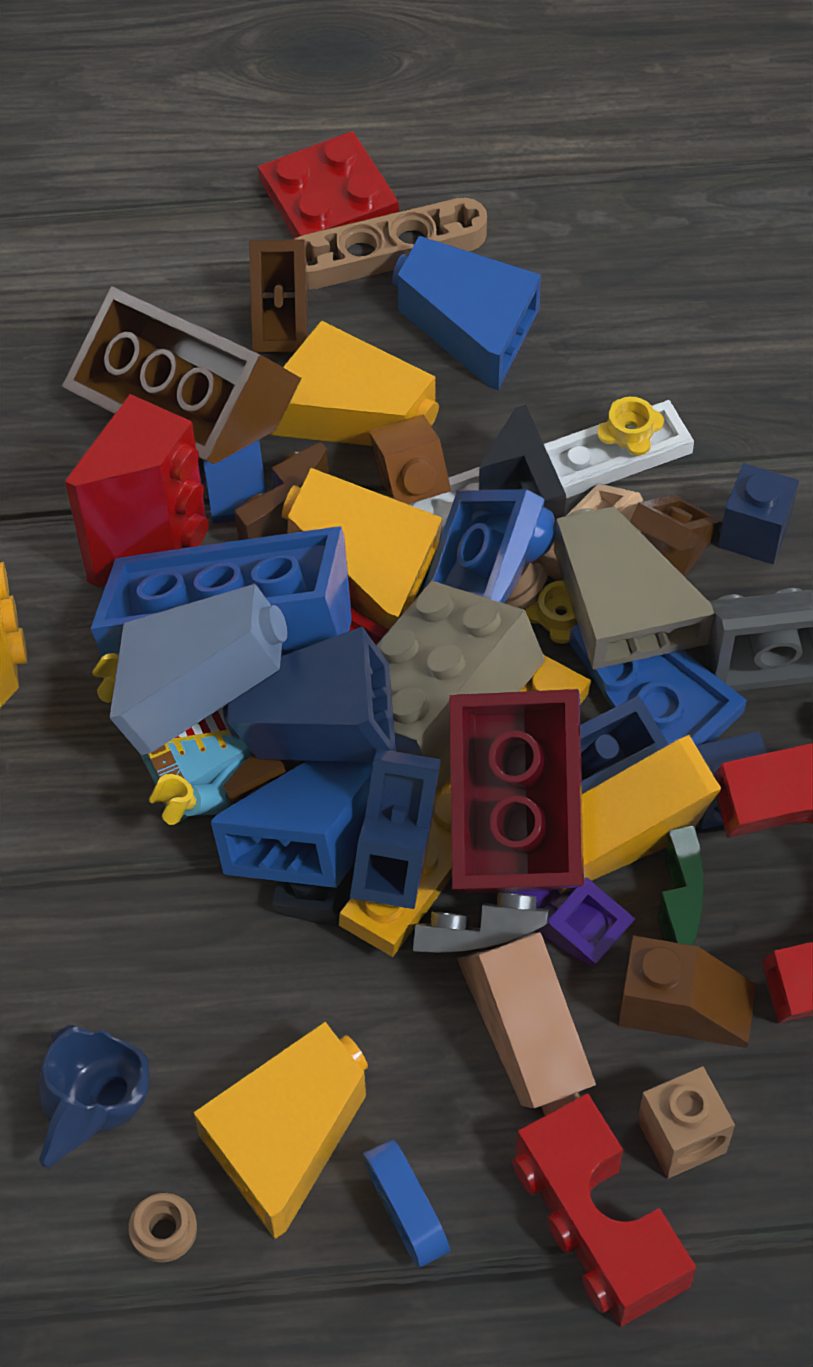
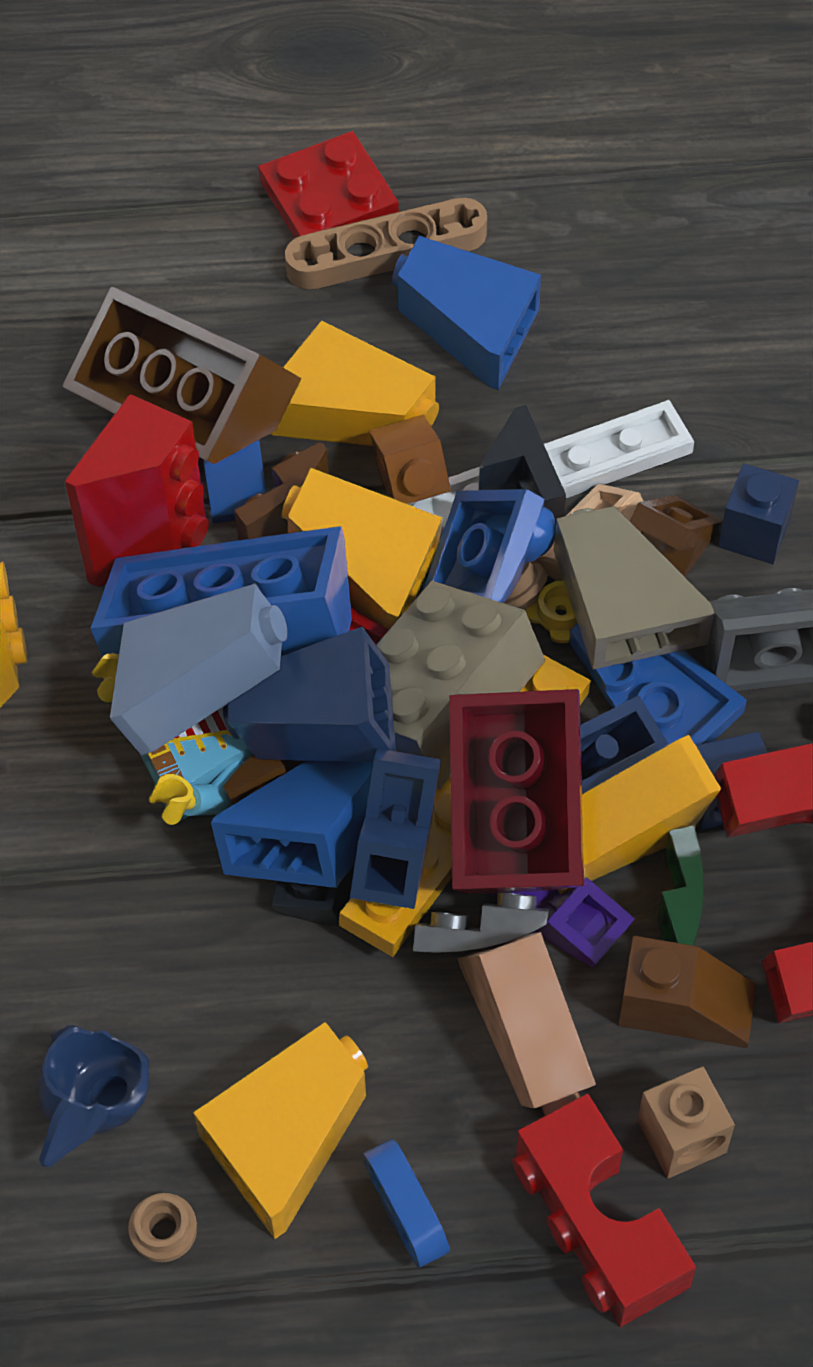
reddish brown slope [249,239,309,352] -> none
yellow plate [597,397,664,456] -> none

